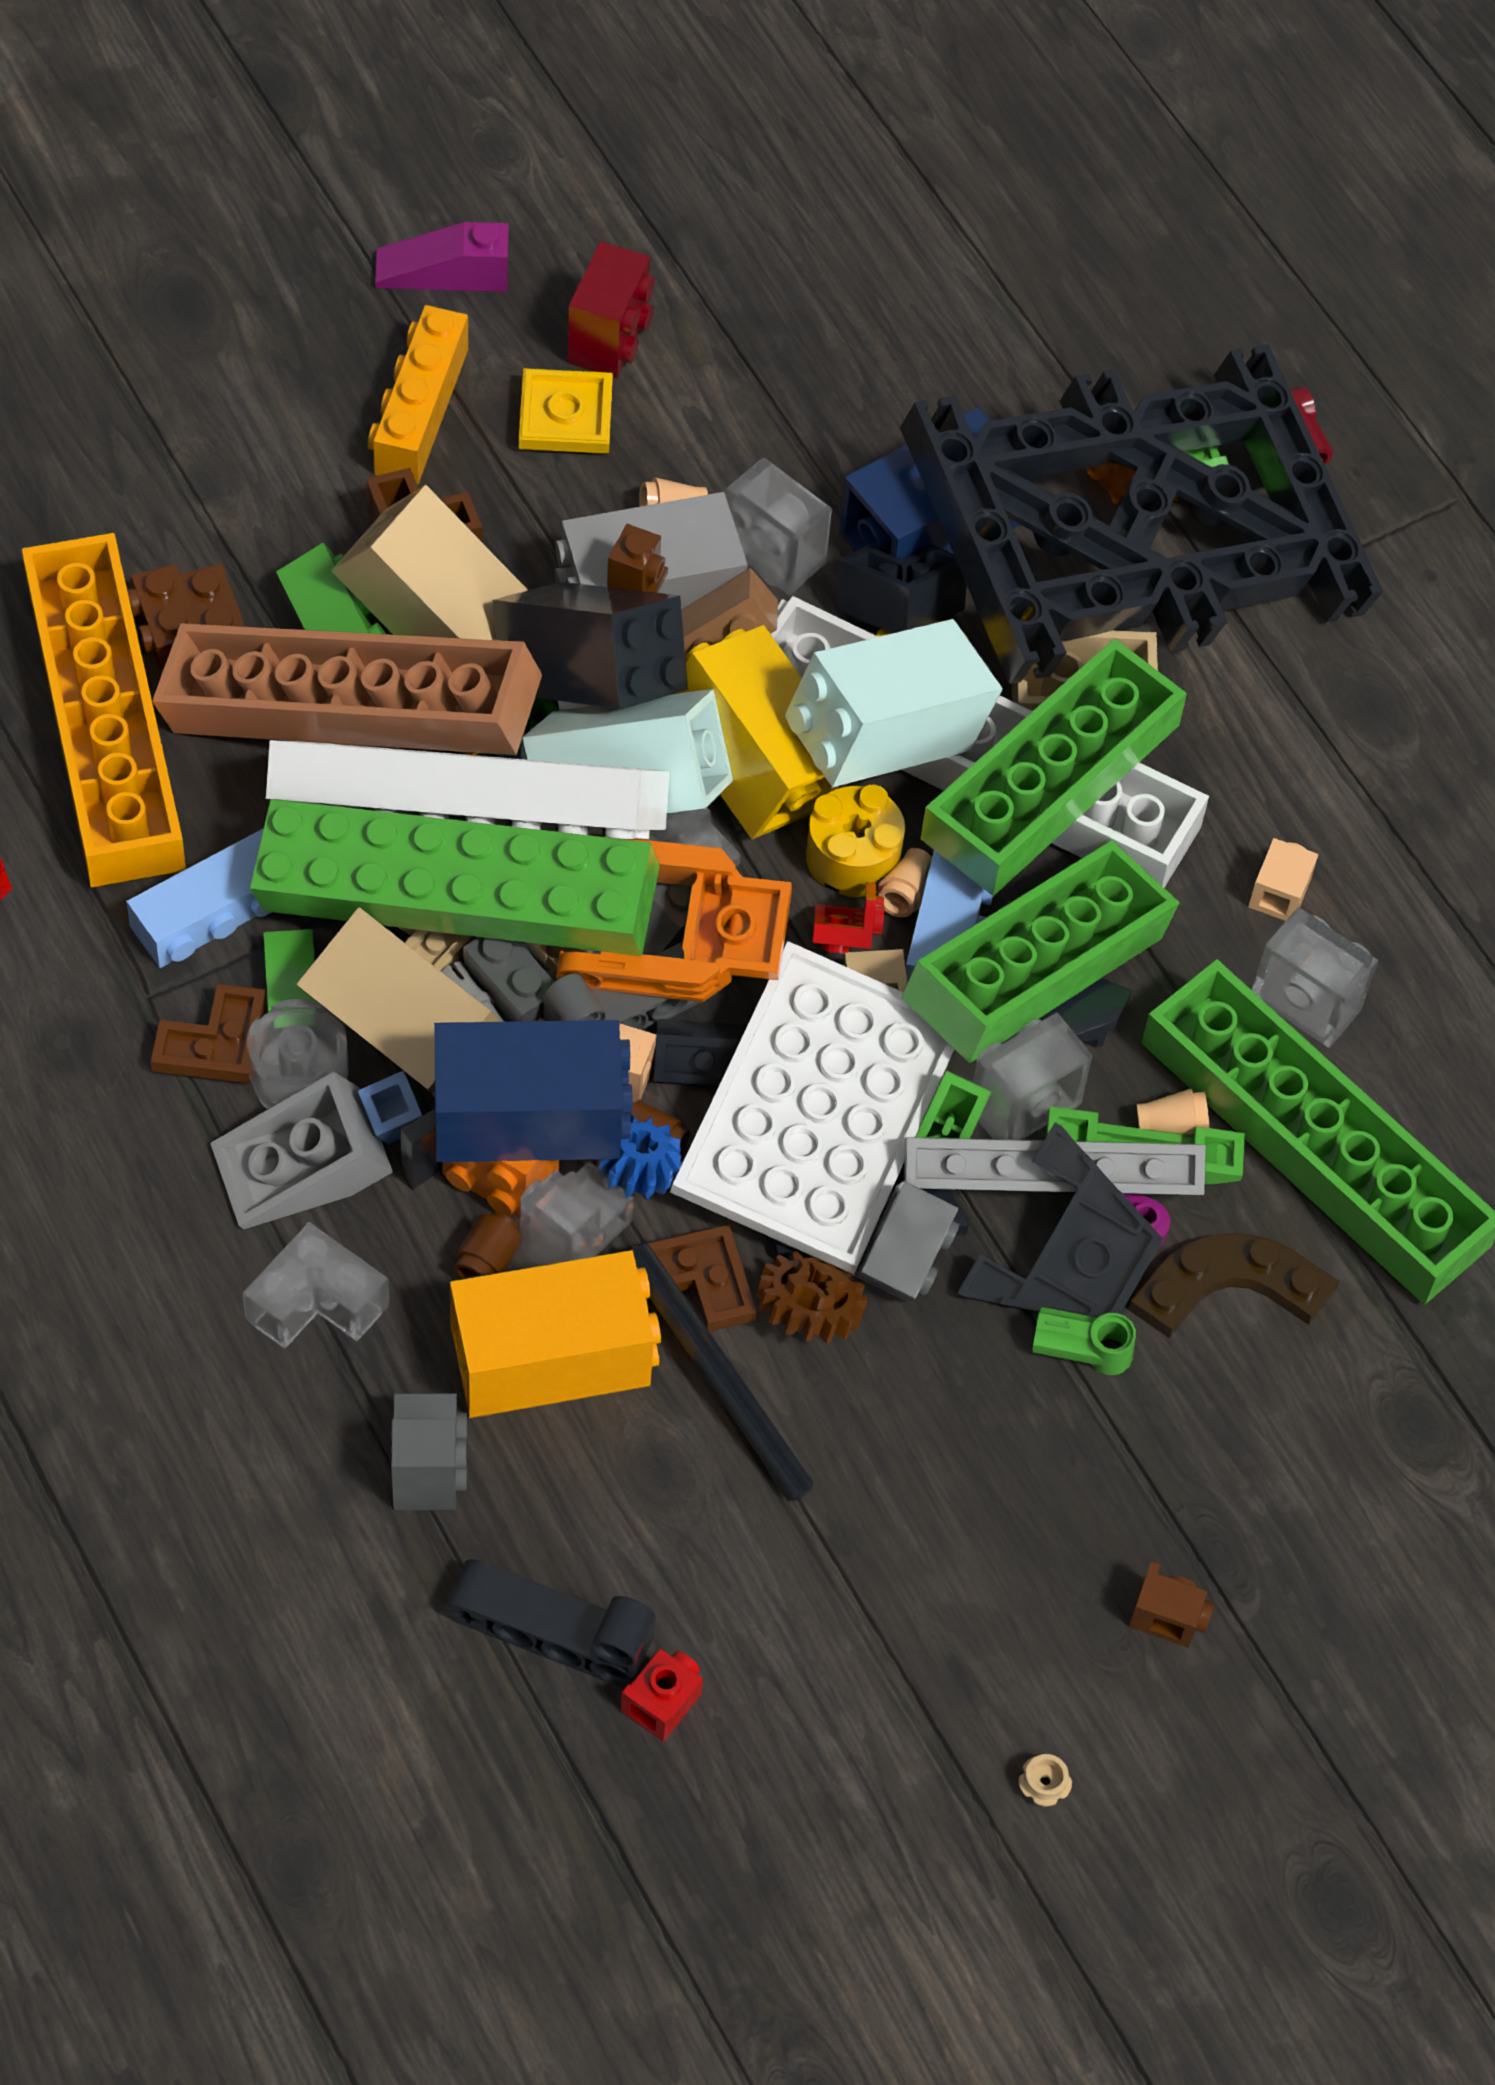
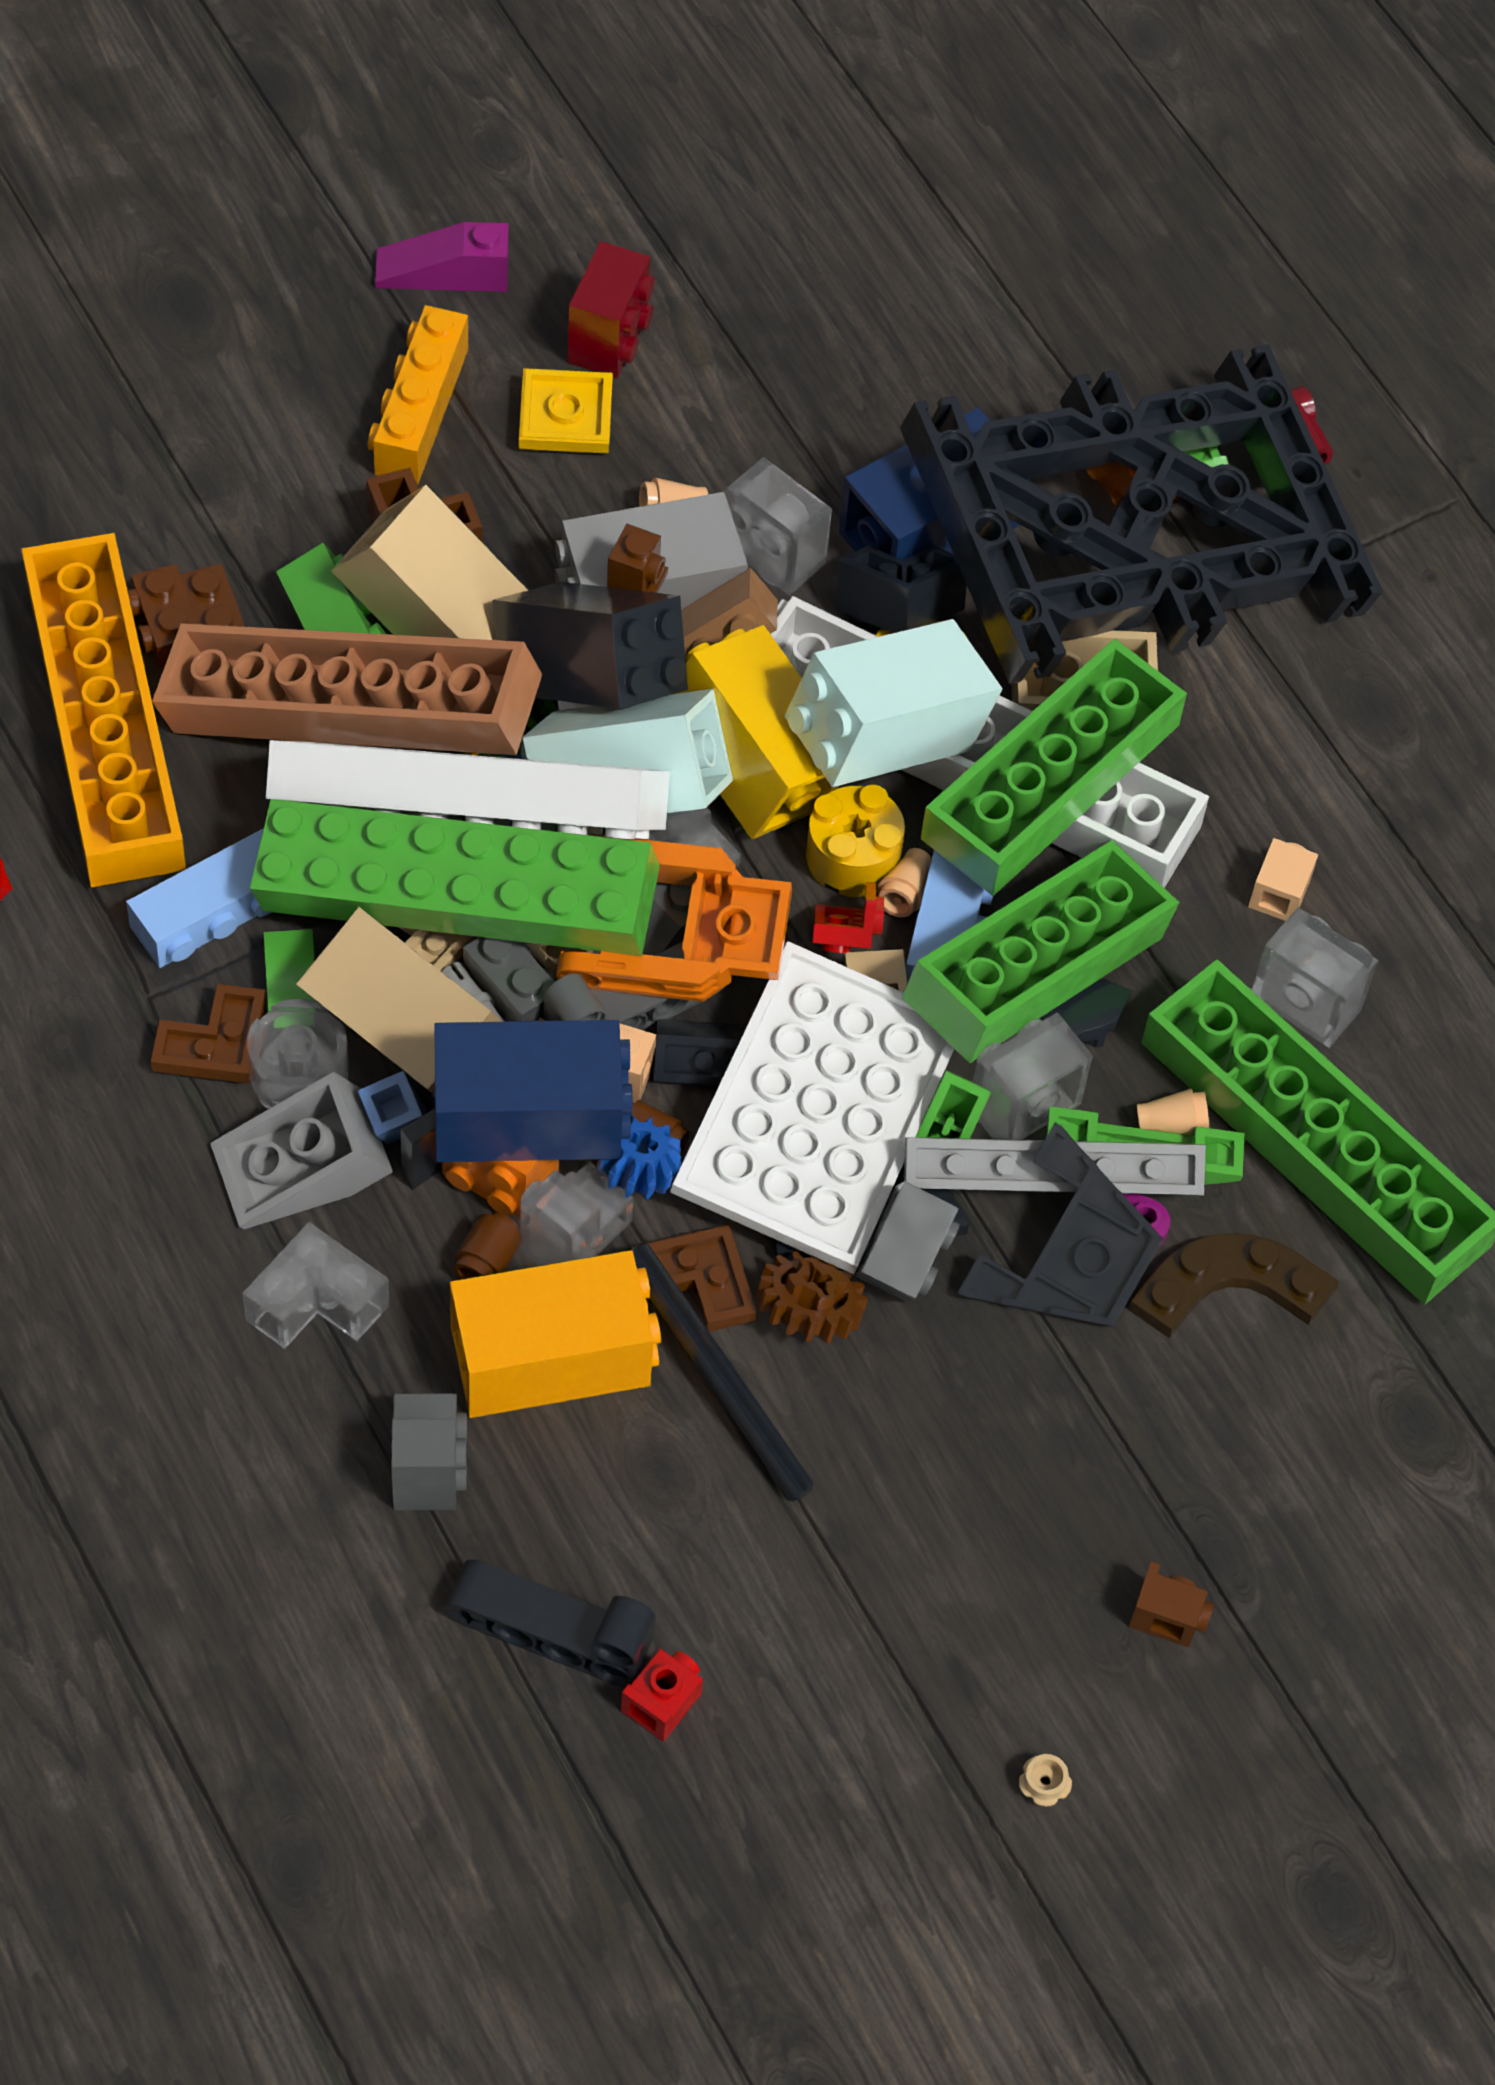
bright green piece [1032,1307,1136,1375] -> none

